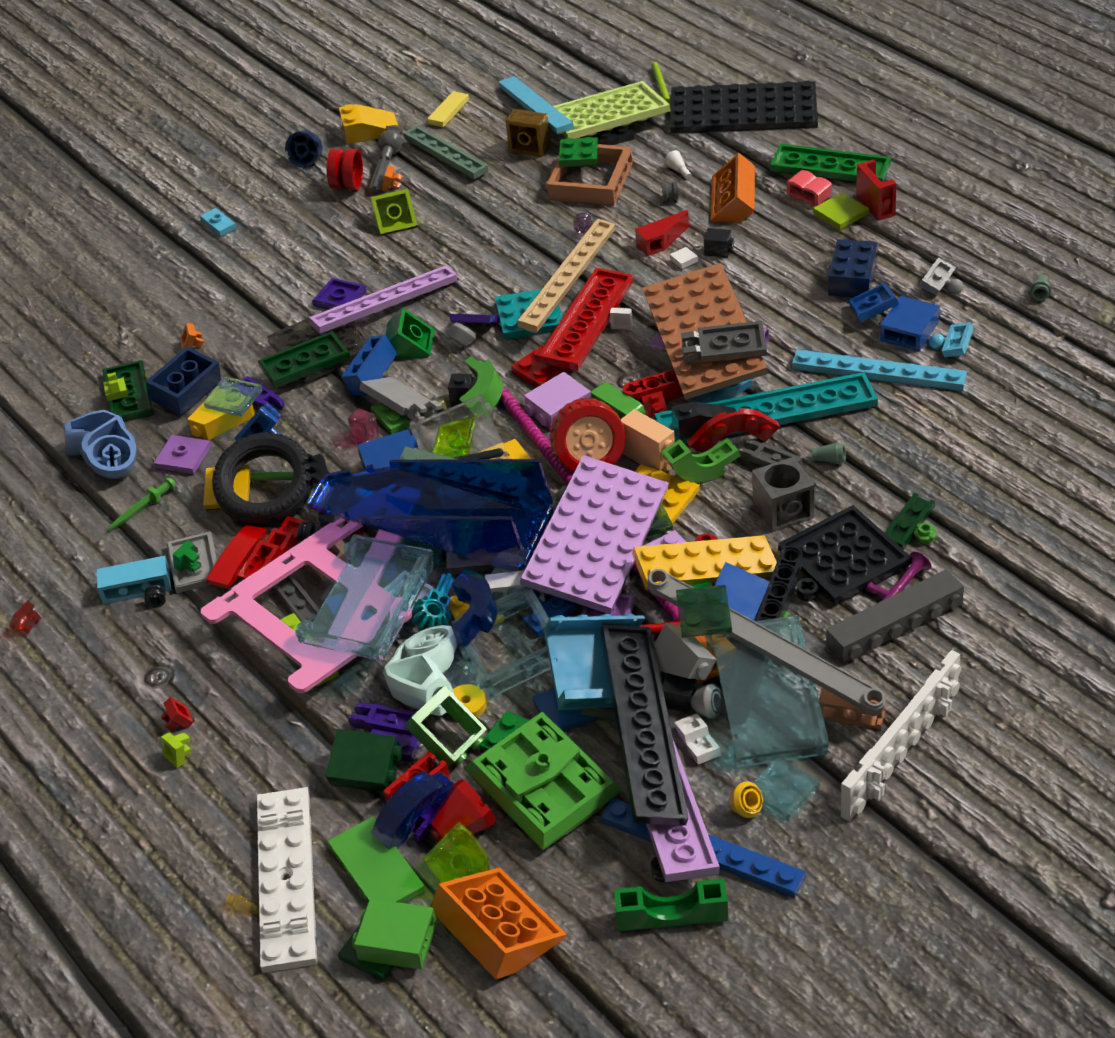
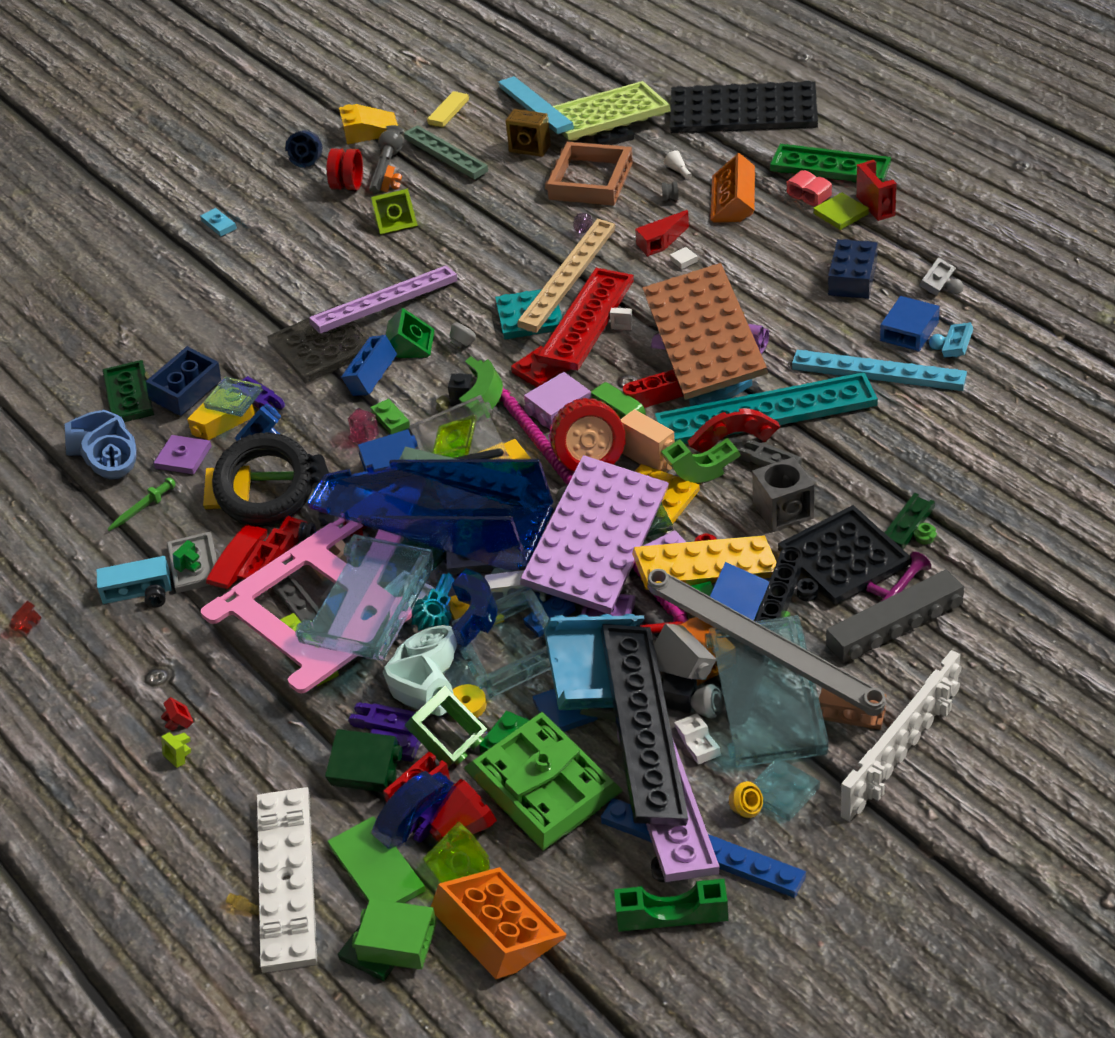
lime tile [103,372,128,401] -> none
orange tile [180,323,204,350] -> none
dark green tile [258,331,350,388] -> none
dark purple tile [312,278,367,310] -> none
light grey tile [359,377,442,423] -> none
dark purple tile [450,314,499,323] -> none
green plate [559,137,598,167] -> none
red tile [640,391,668,417] -> none
lime bar [651,62,671,104] -> none
black slope [671,402,737,440] -> none
clear green plate [676,585,732,638] -> none
dark grey tile [681,321,767,364] -> none
black brick [704,228,734,258] -> none
sand green cone [812,442,846,464] -> none
blue tile [848,283,899,322] -> none
sand green cone [1030,274,1051,301] -> none

